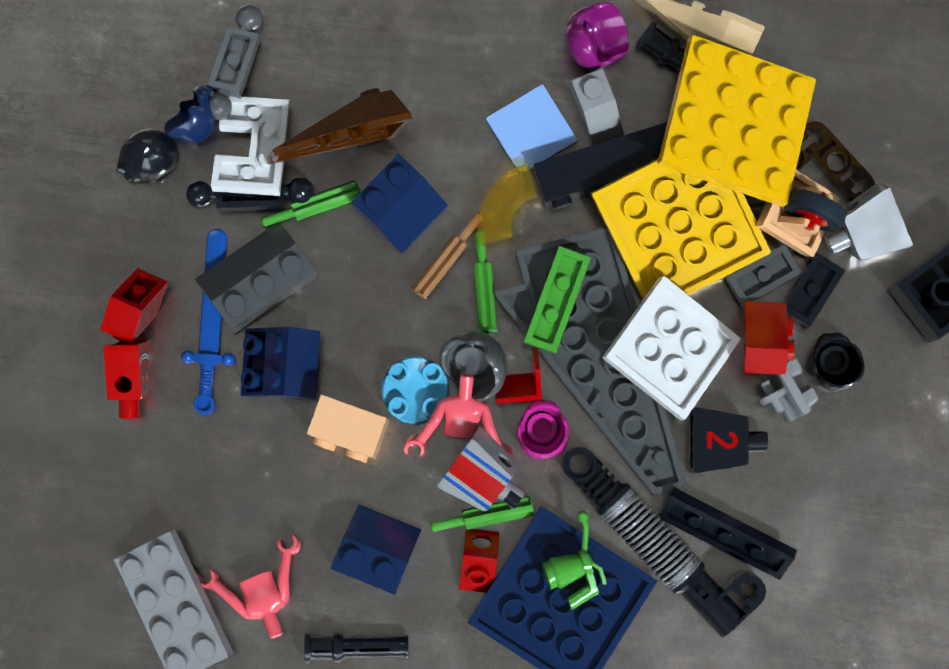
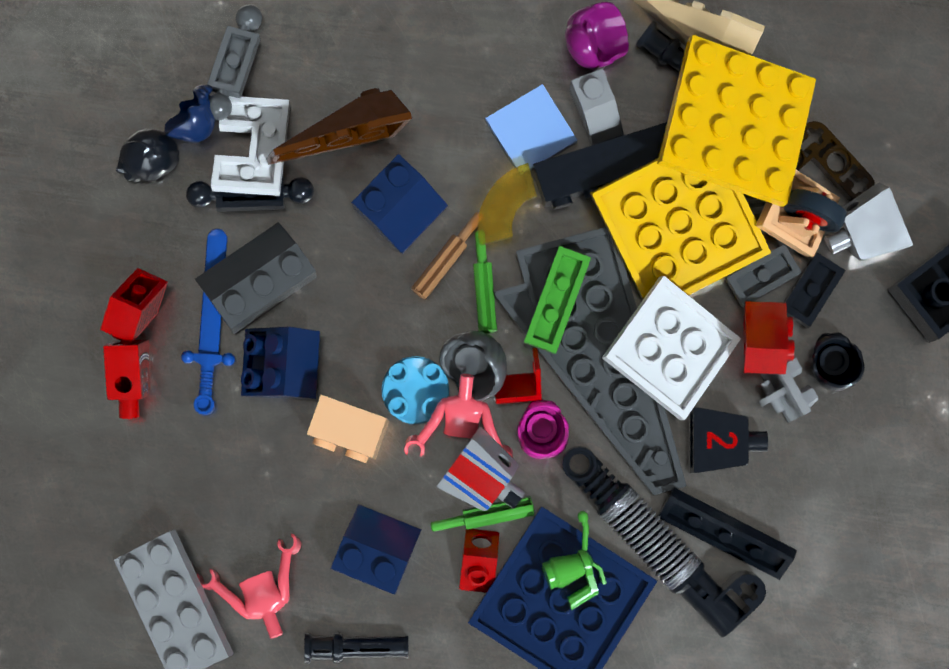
bright green axle [261,180,361,227] -> none

